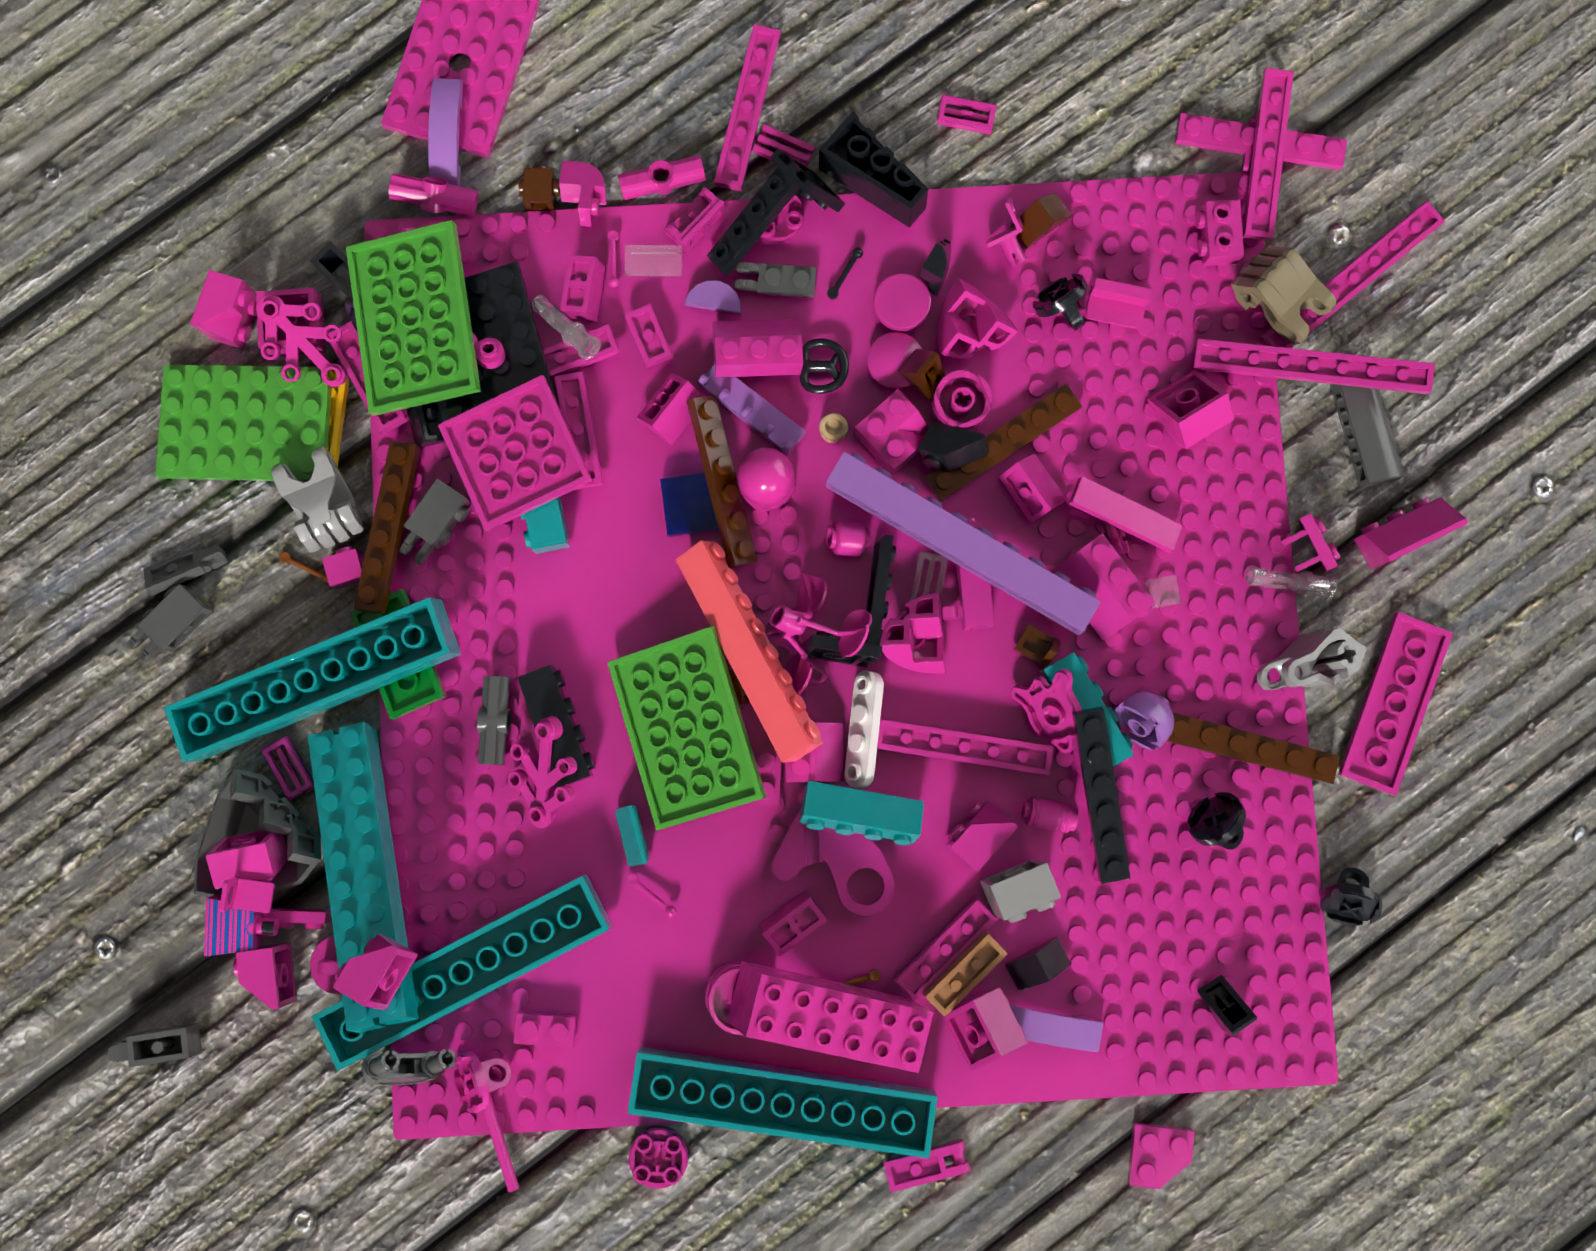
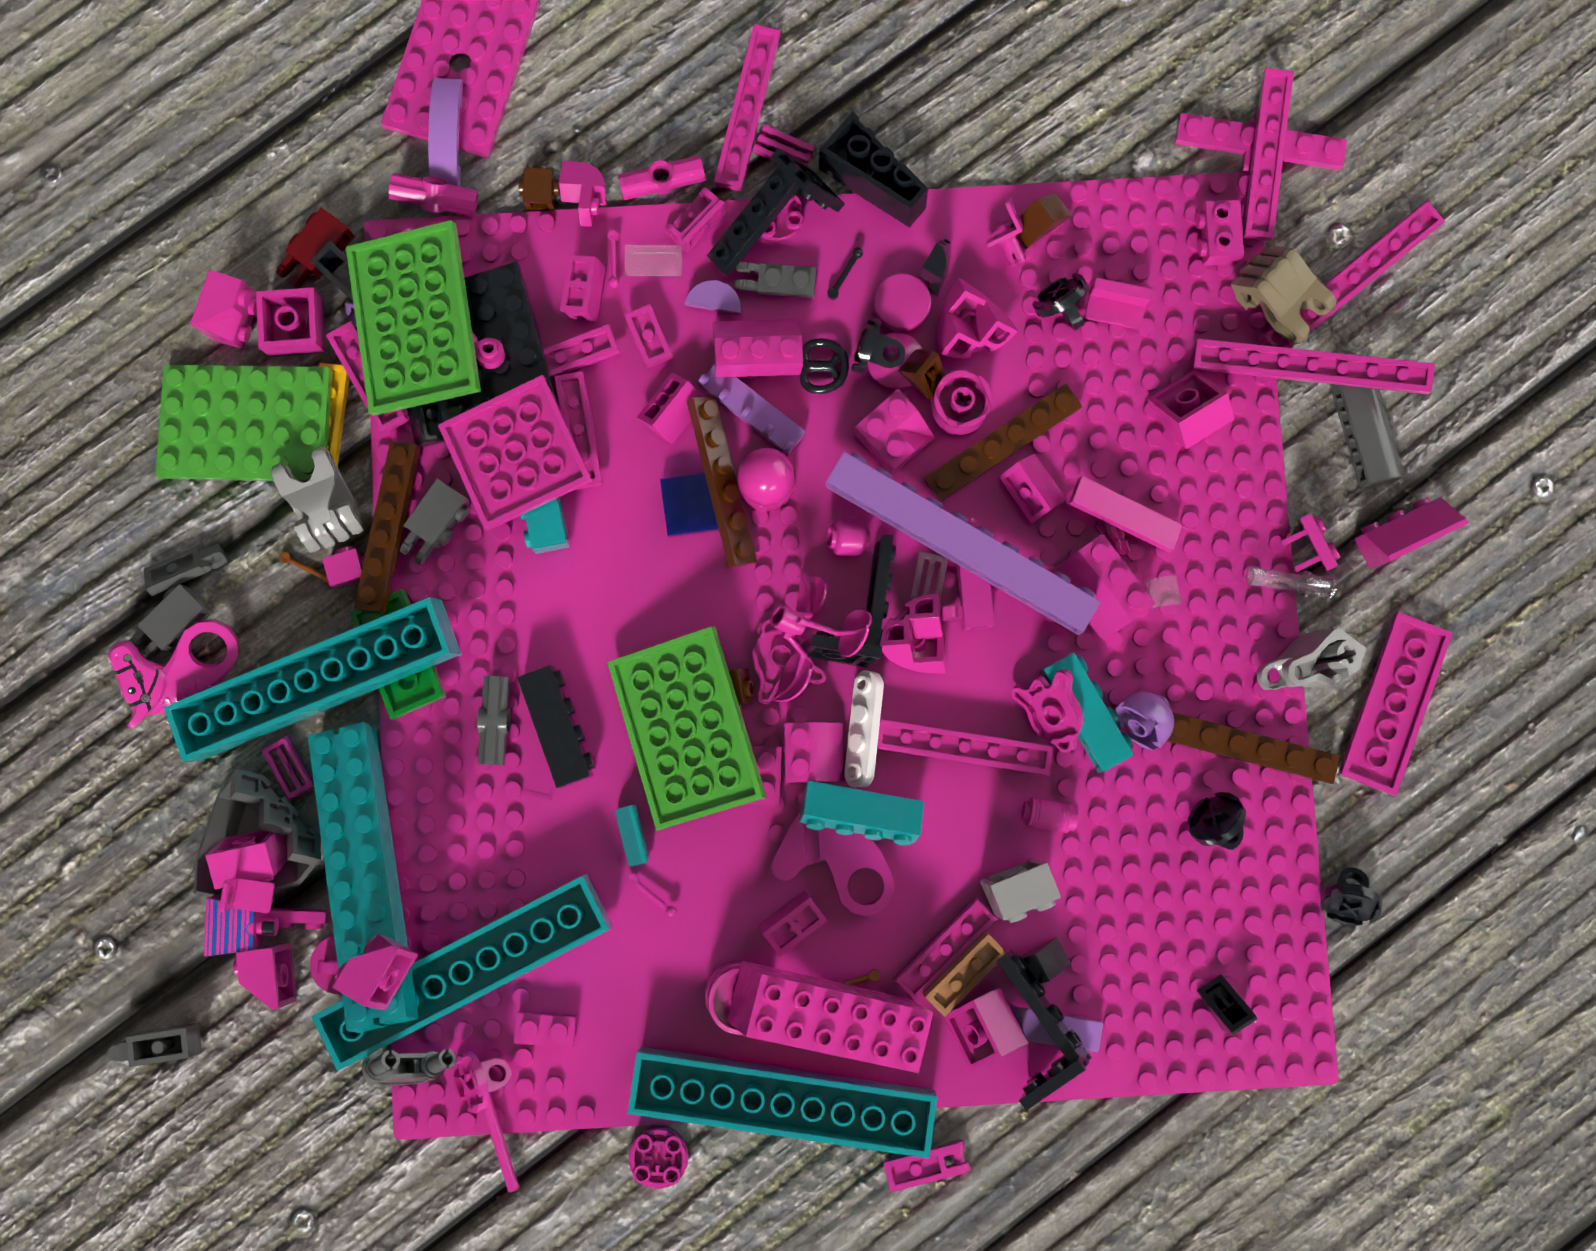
dark pink plant [256,295,347,387] -> none
dark pink plant [508,716,577,828] -> none
clear pin [531,295,601,360] -> none
coral brick [675,540,823,763] -> none
tan tile [819,413,848,443] -> none
black slope [918,421,990,472] -> none
dark pink tile [936,94,997,135] -> none
dark pink slope [946,801,1019,871] -> none
reddish brown tile [1013,624,1060,670] -> none
black plate [1072,707,1130,884] -> none
dark pink plate [1127,1122,1194,1189] -> none
none -> dark pink animal [108,619,239,729]
none -> dark red hinge [276,207,355,289]
none -> black tile [851,316,905,374]
none -> black bracket [999,950,1092,1111]

